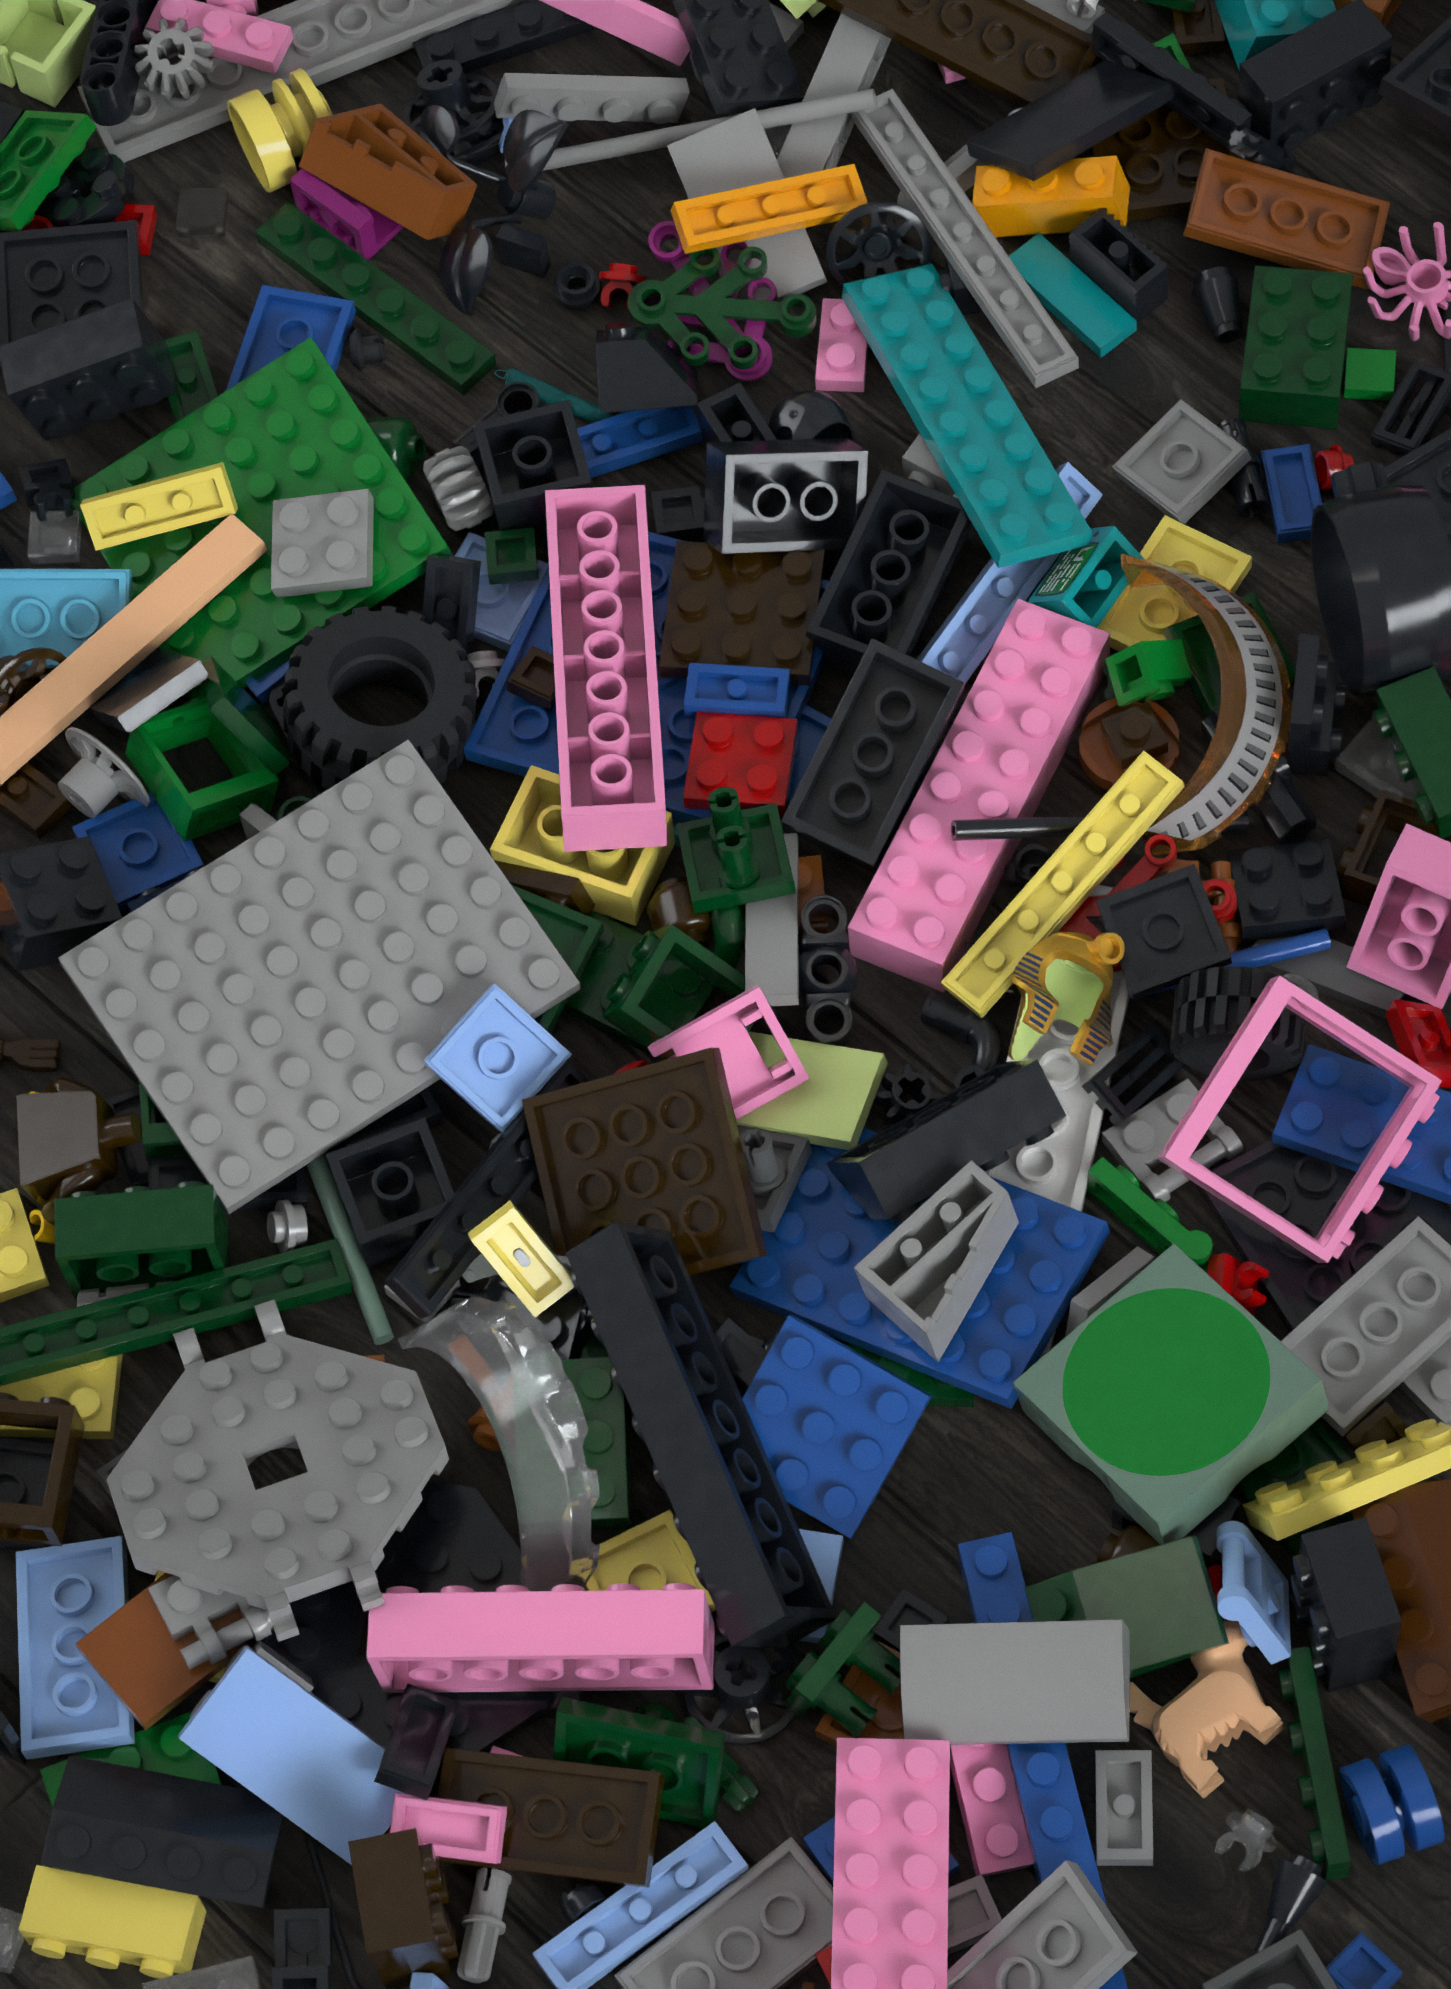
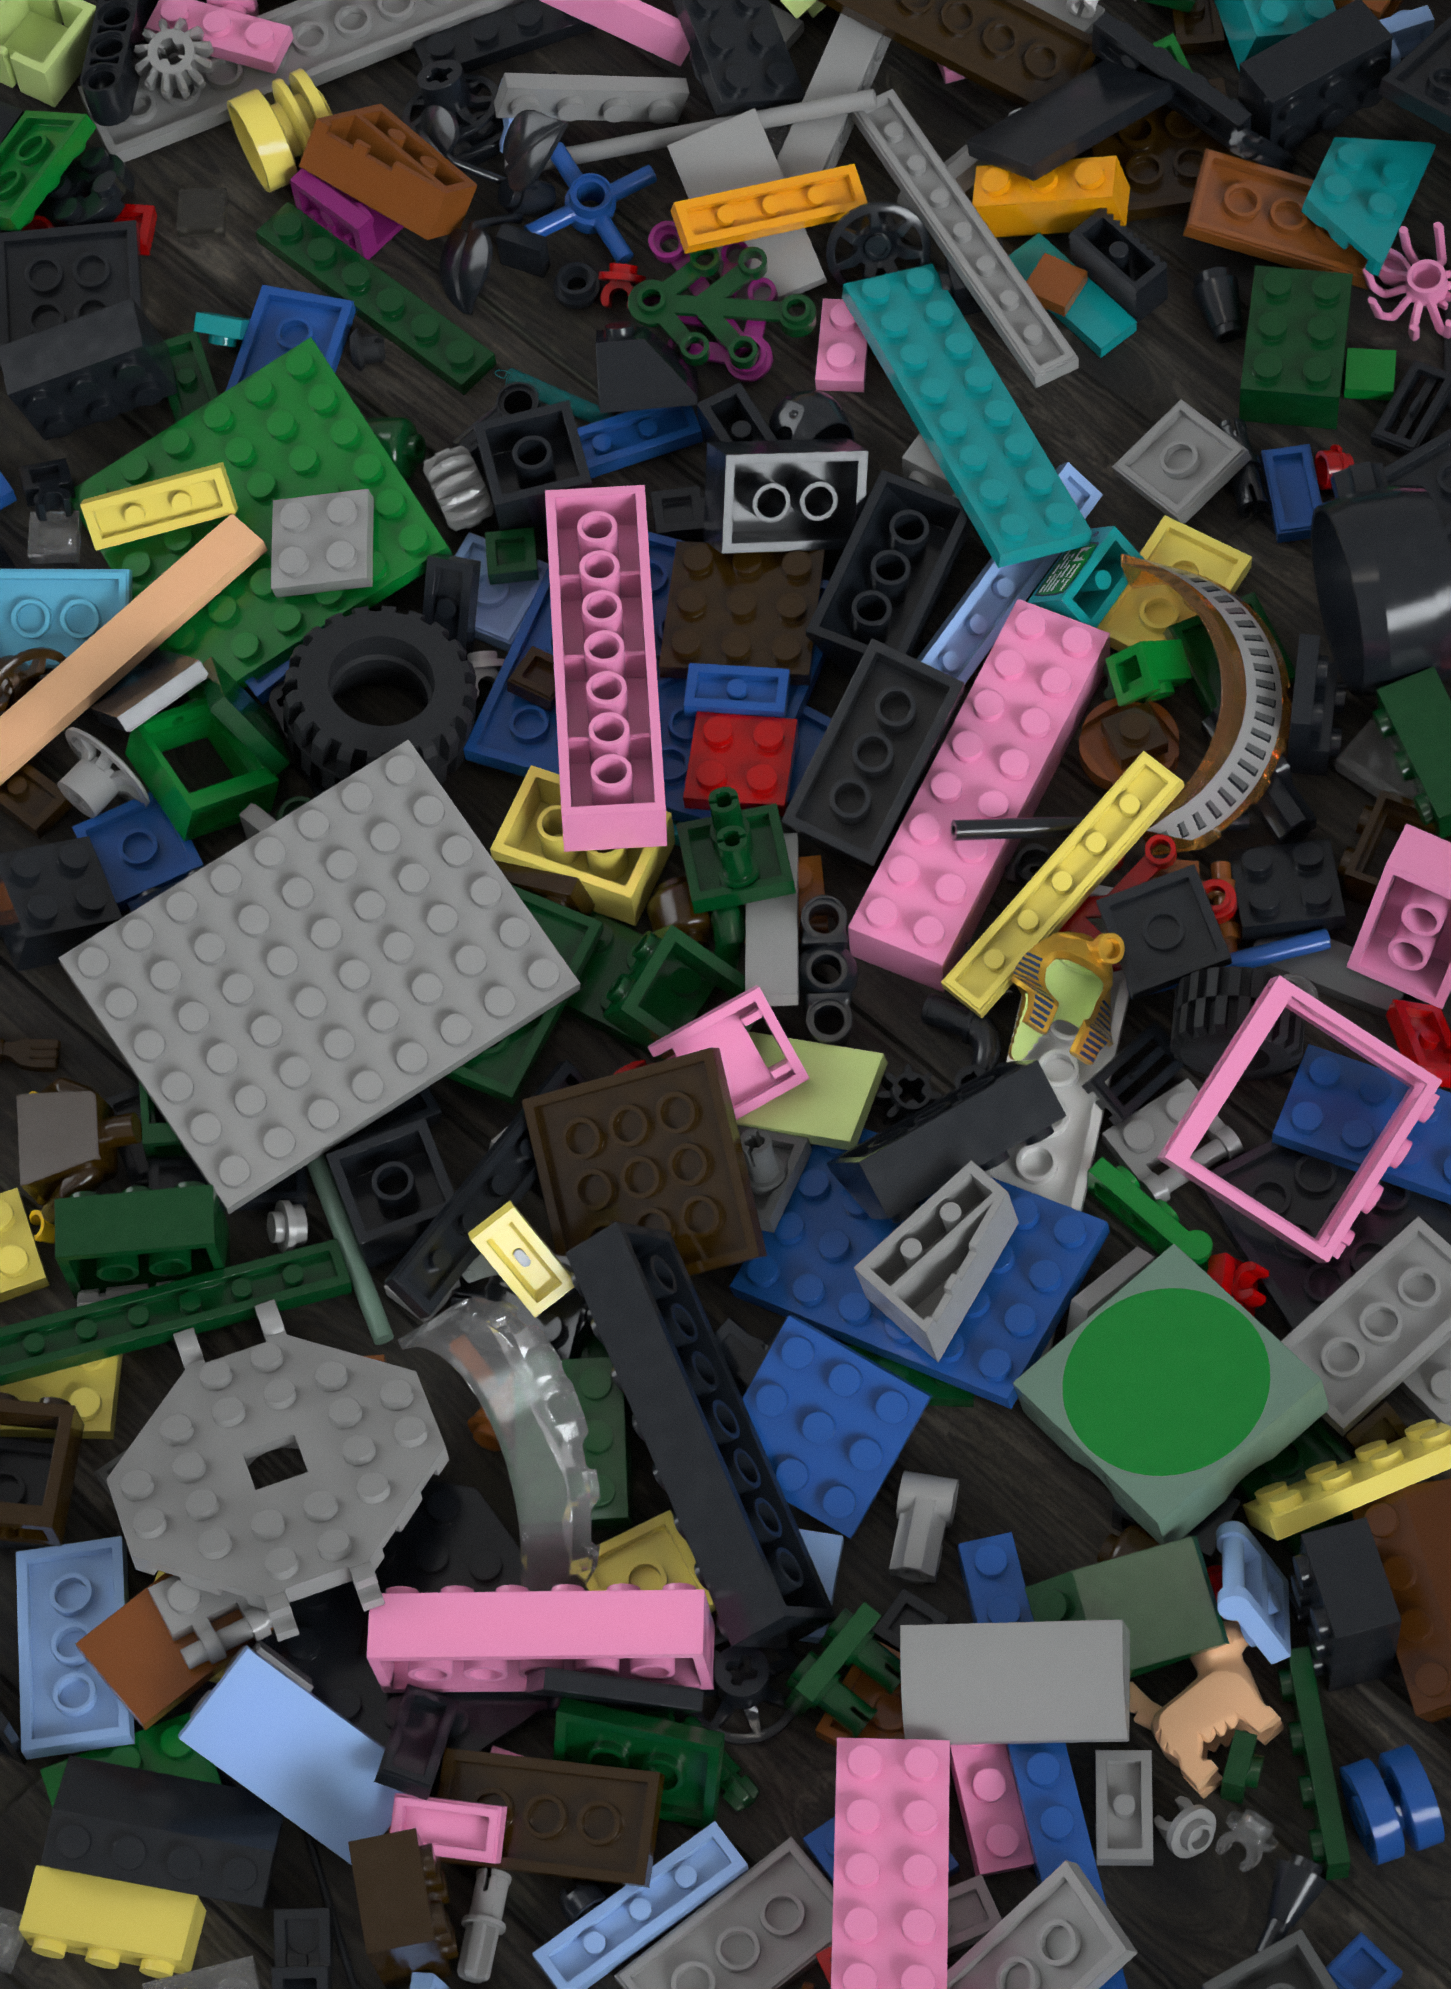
light blue tile [422,984,572,1132] -> none
none -> teal plate [193,312,250,347]
none -> blue bar [523,142,657,264]
none -> black tile [526,1667,704,1715]
none -> light grey piece [889,1470,959,1585]
none -> dark orange tile [1026,253,1088,317]
none -> light grey plate [1154,1796,1216,1858]
none -> dark green plate [1220,1729,1265,1804]
none -> teal wing [1301,137,1436,277]
none -> light blue bracket [1379,5,1435,72]

